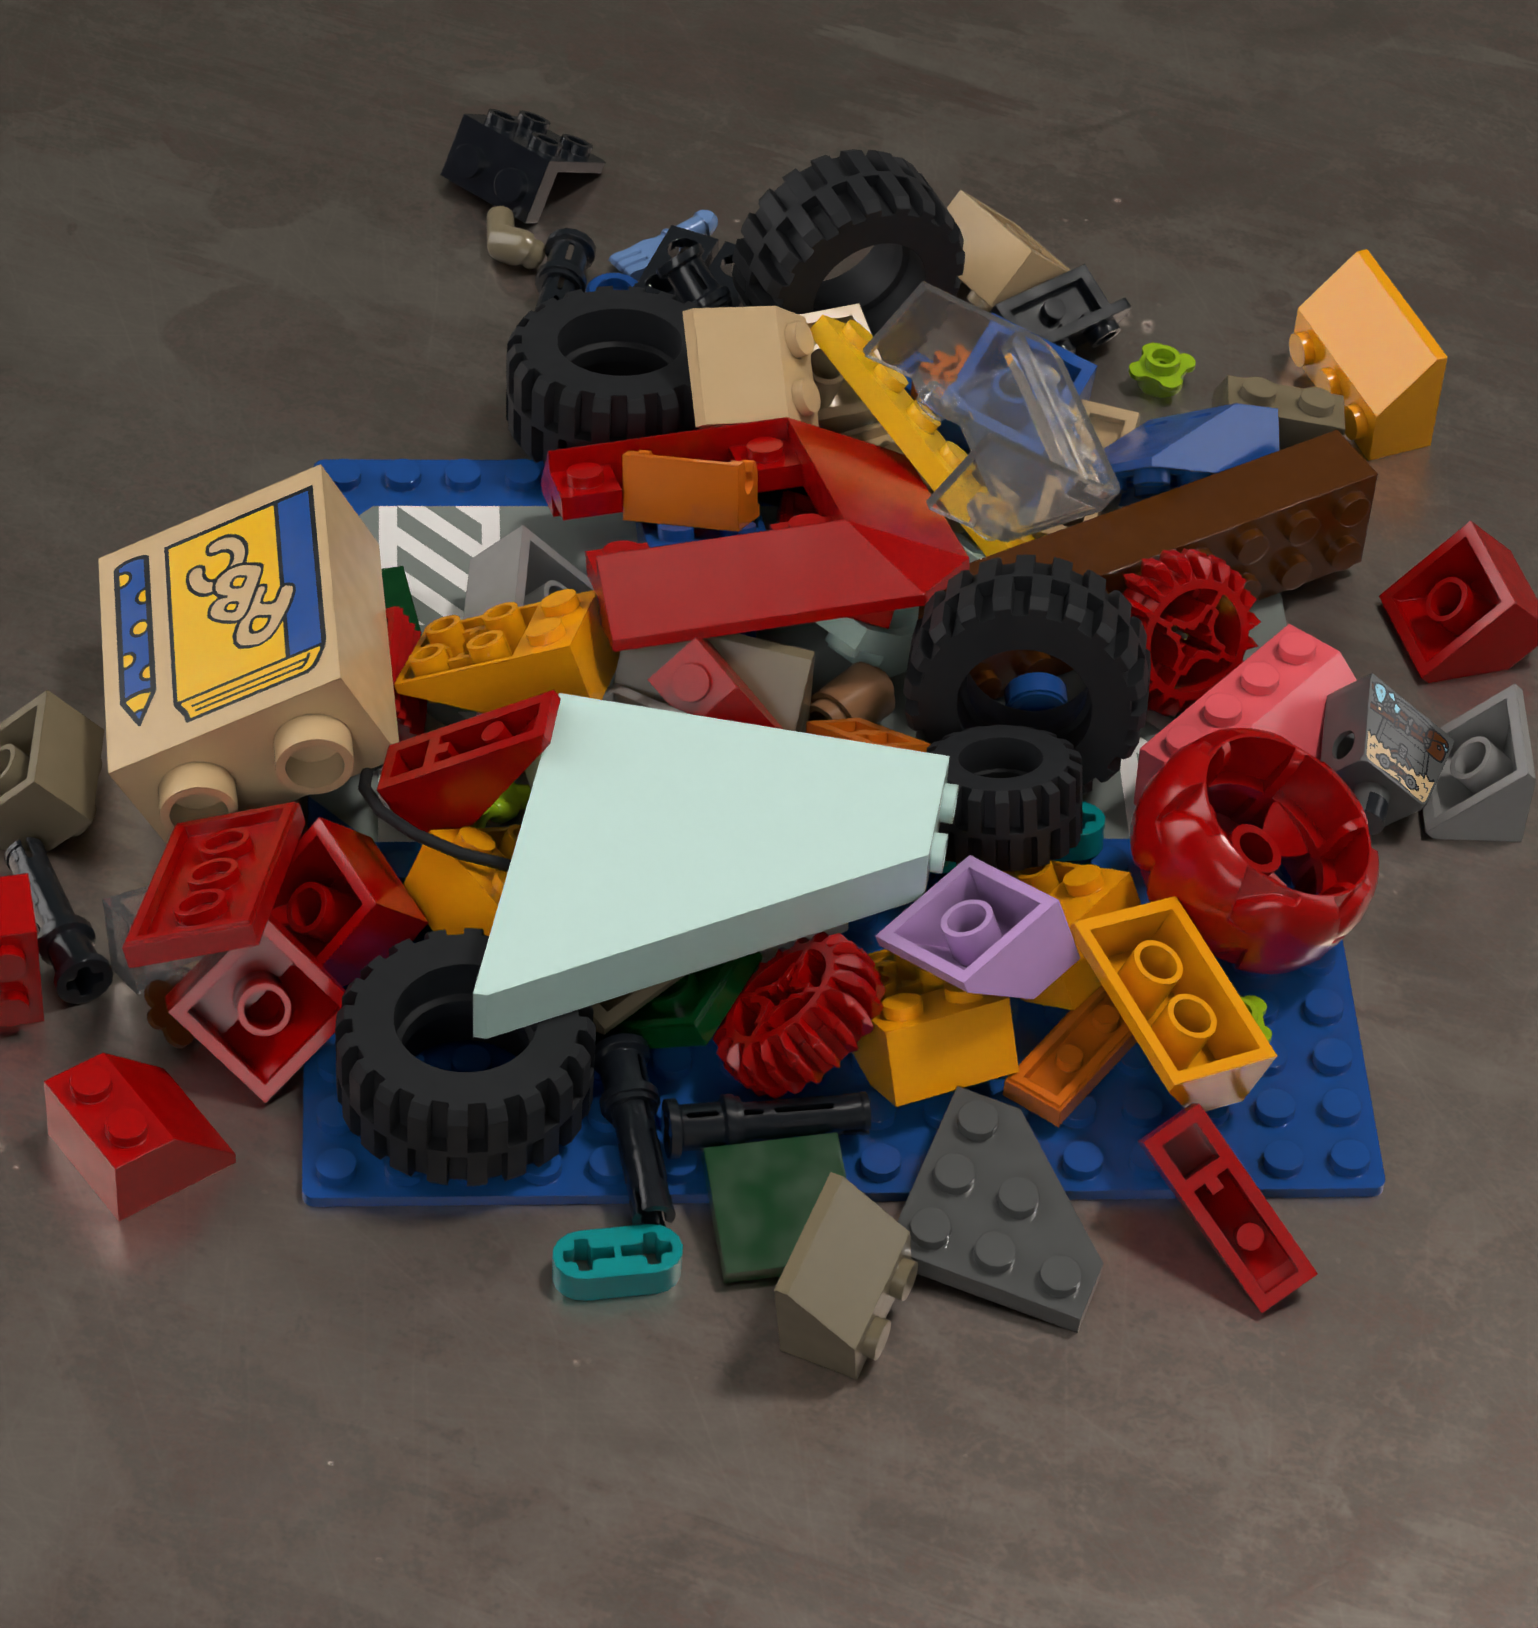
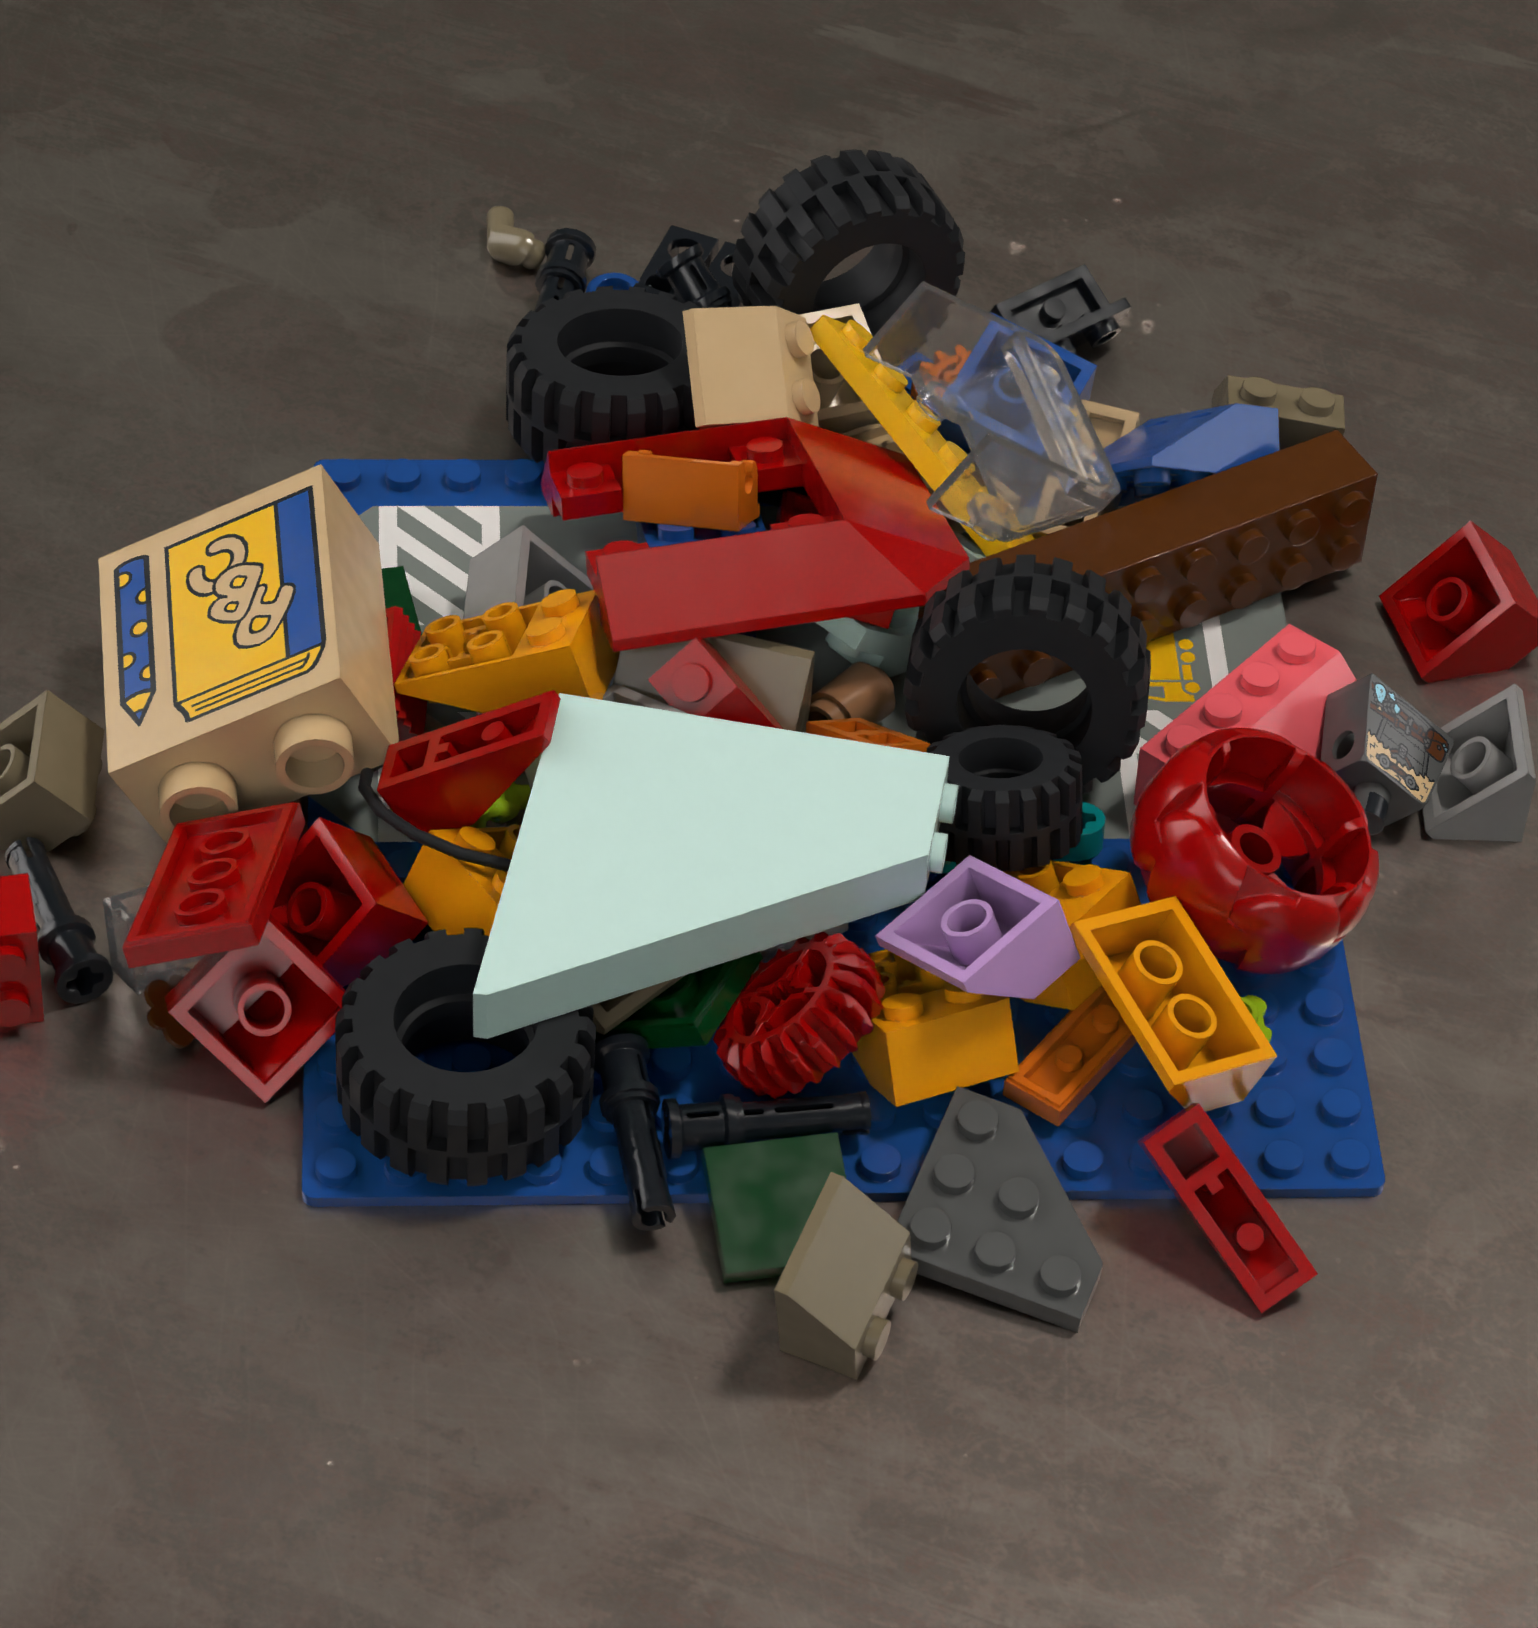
red slope [44,1052,236,1222] -> none
black bracket [440,109,606,223] -> none
teal beam [552,1224,683,1301] -> none
medium blue piece [608,210,718,280] -> none
tan slope [947,190,1070,315] -> none
blue tile [1004,672,1068,711] -> none
red gear [1123,548,1261,717] -> none
lime plate [1128,343,1196,398] -> none
light orange slope [1289,249,1448,461] -> none

